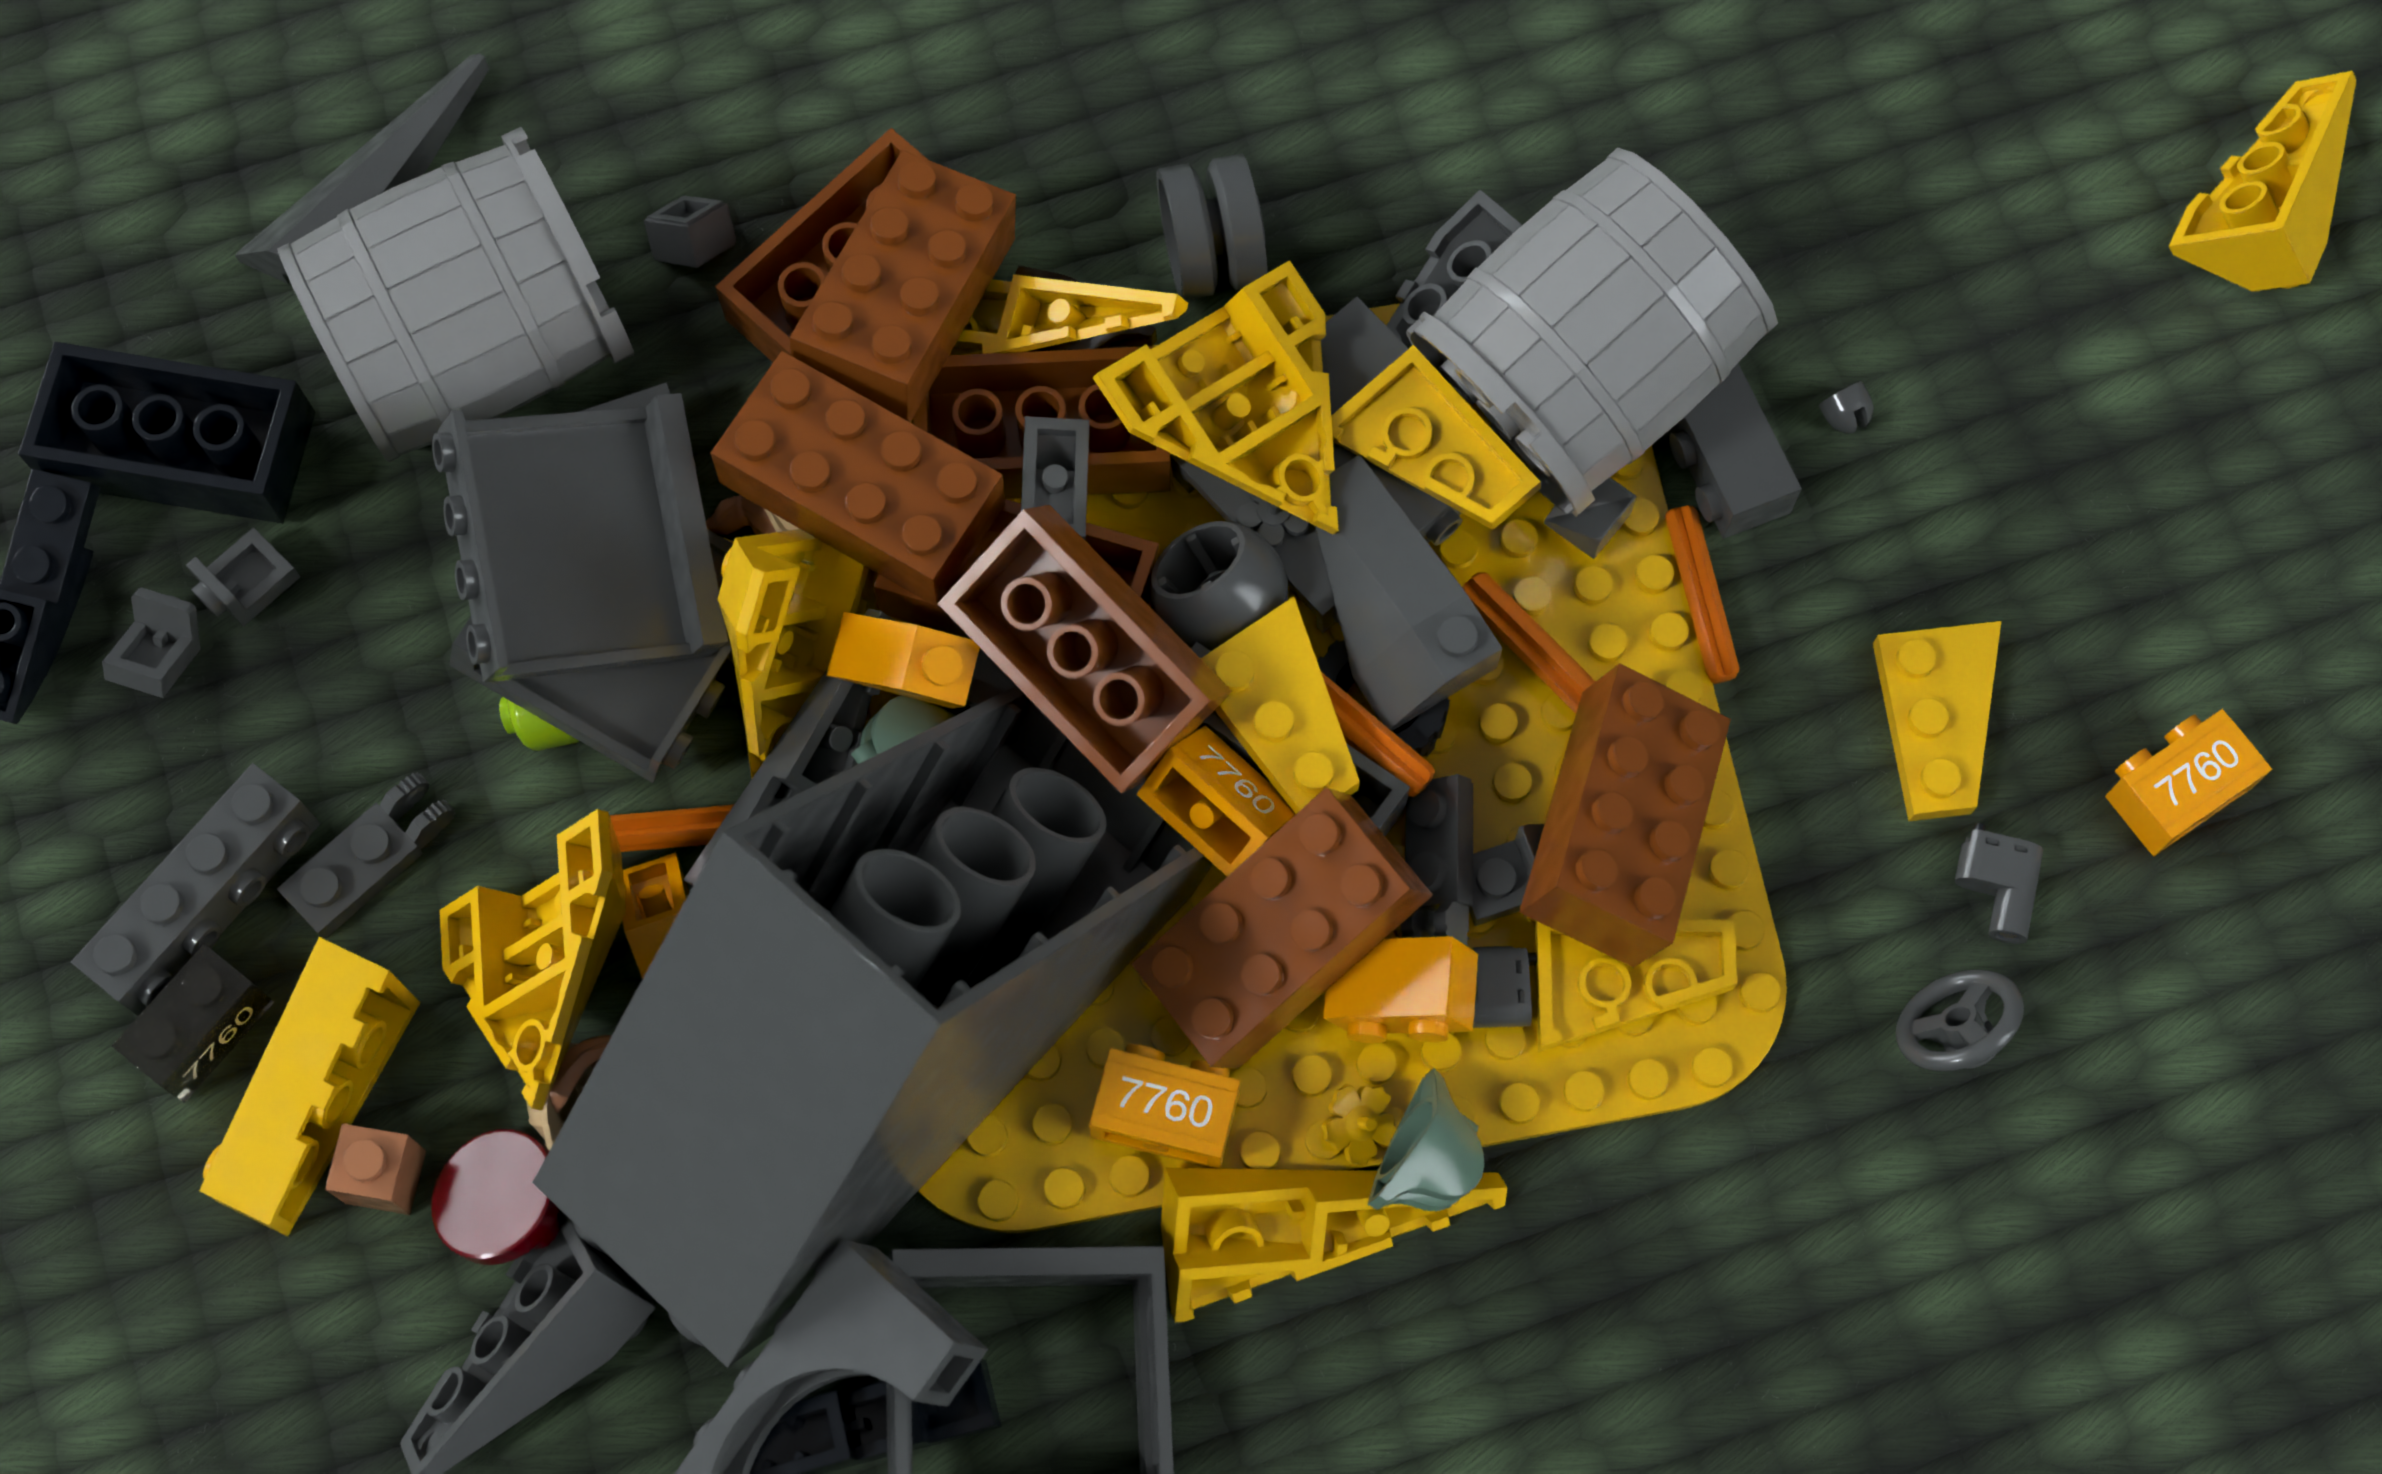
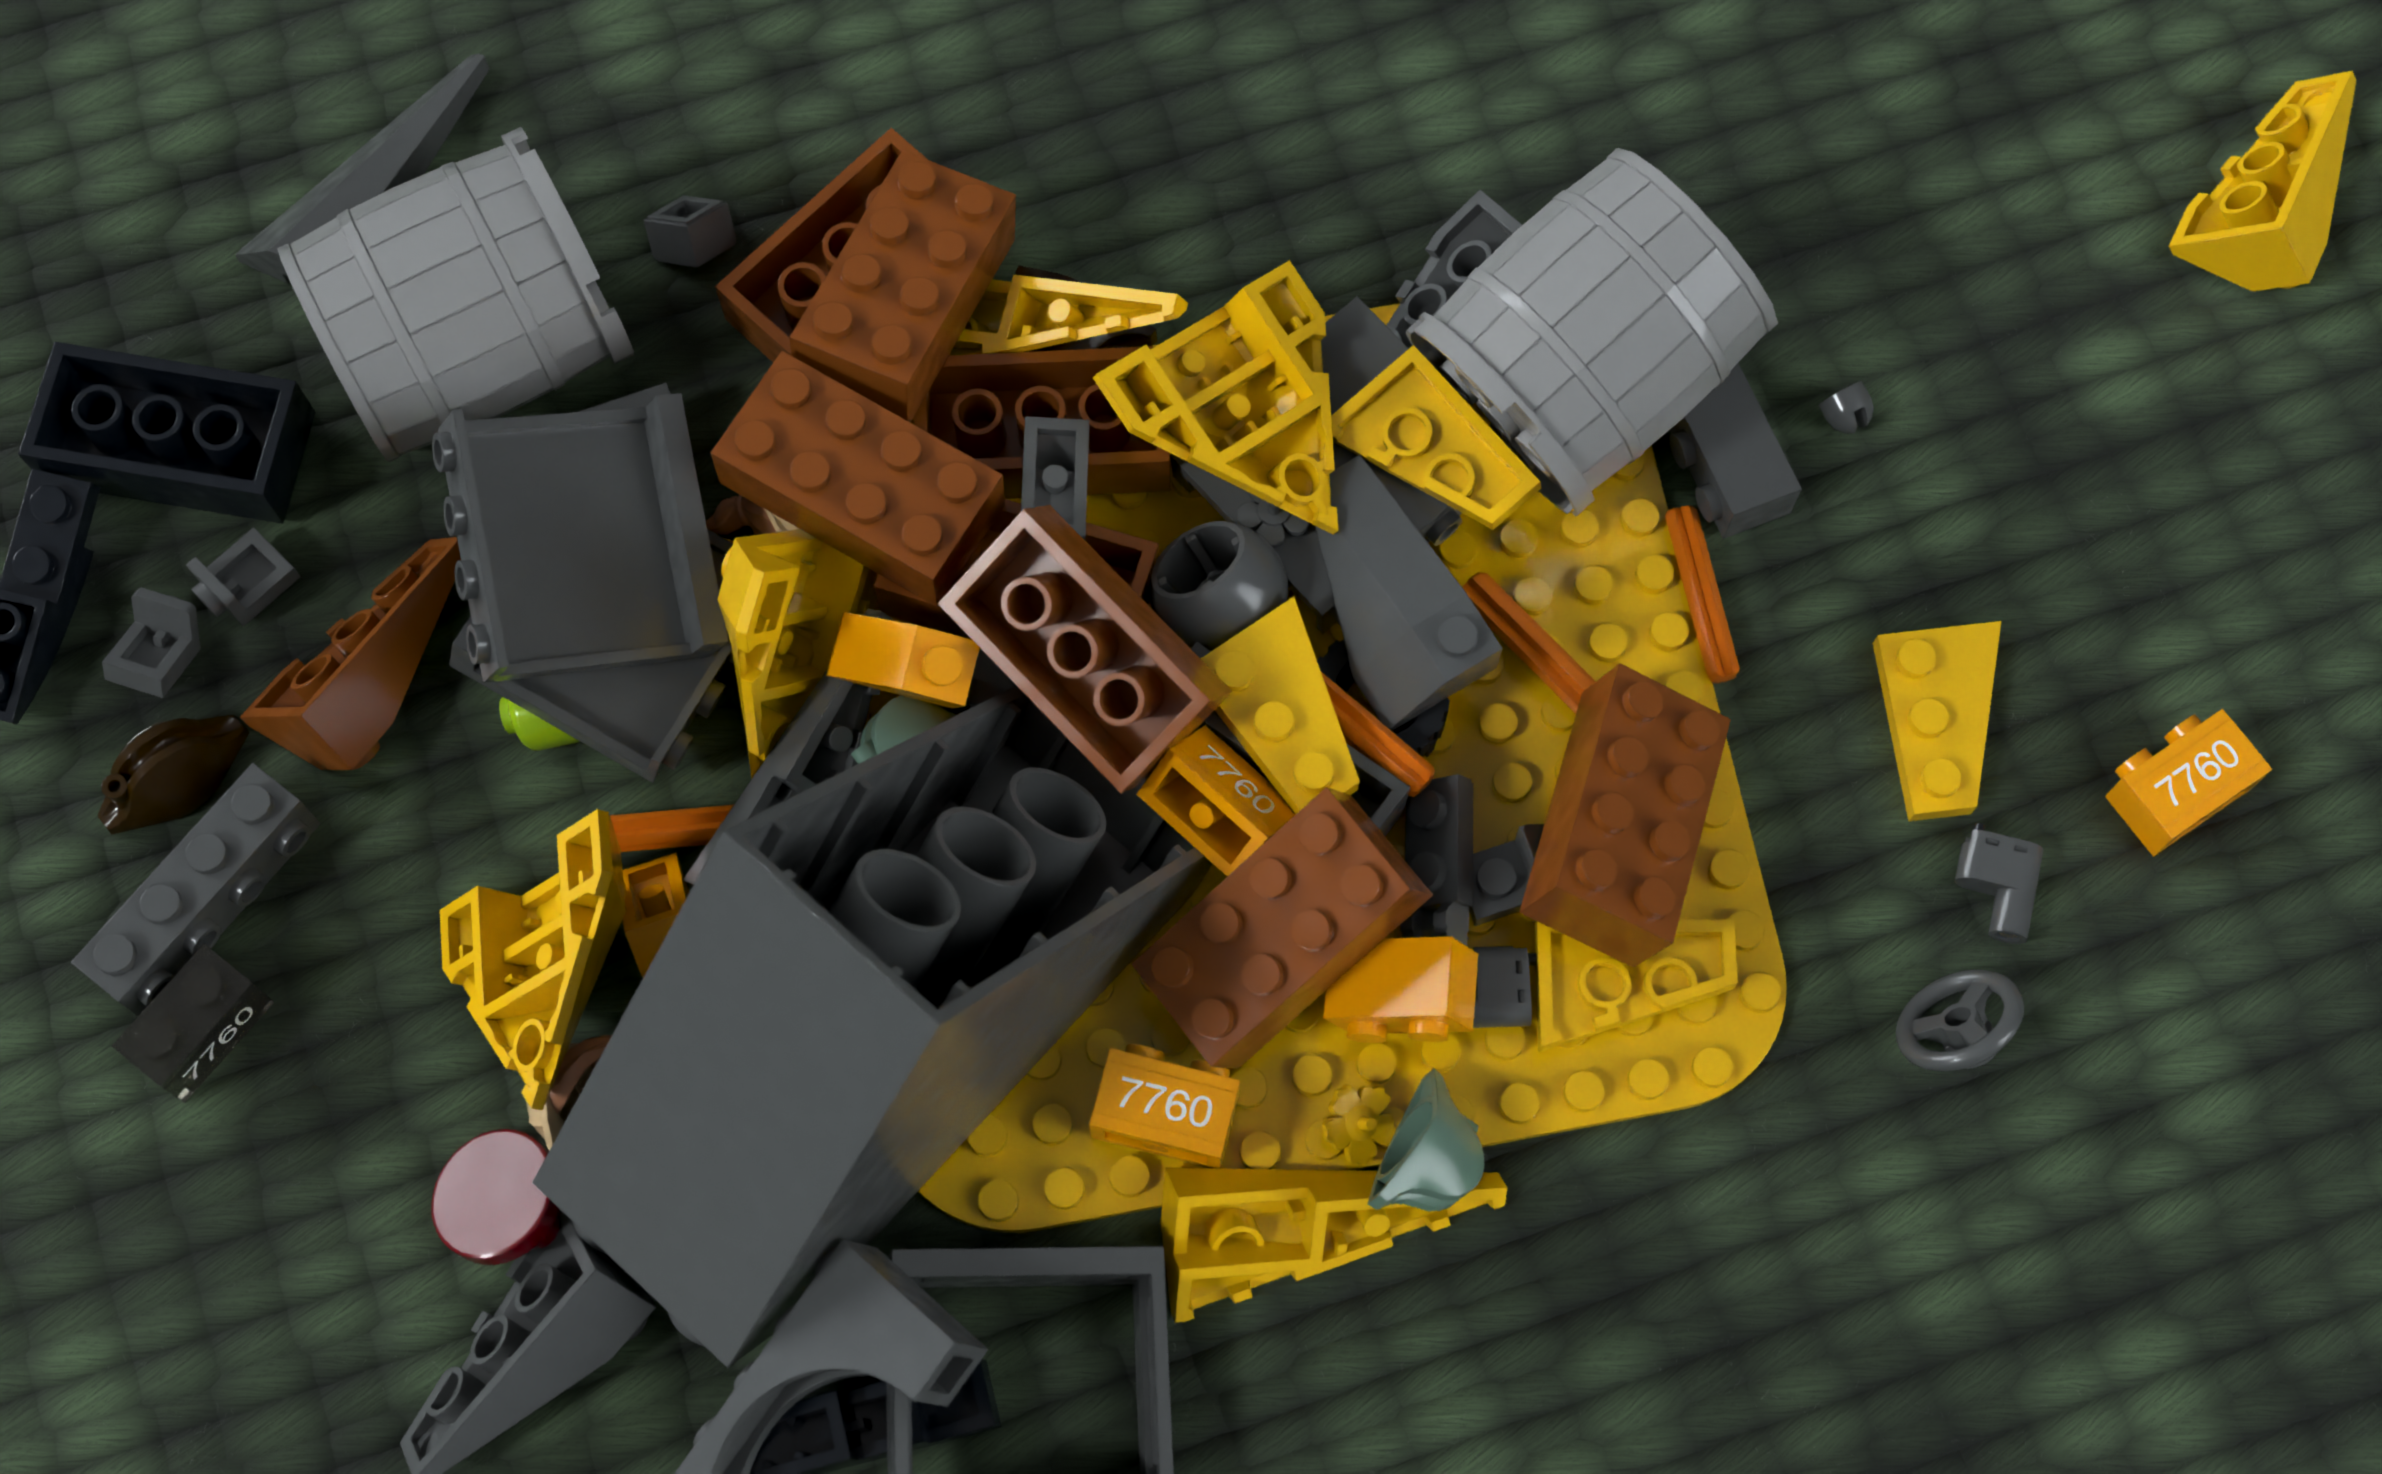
yellow wedge [199,937,421,1237] -> none
dark grey hinge [277,772,456,939] -> none
nougat brick [325,1123,427,1215] -> none
dark grey wheel [1157,153,1268,301] -> none
dark grey slope [1544,478,1637,559] -> none
none -> dark brown hat [98,715,249,835]
none -> dark orange wedge [240,537,461,770]

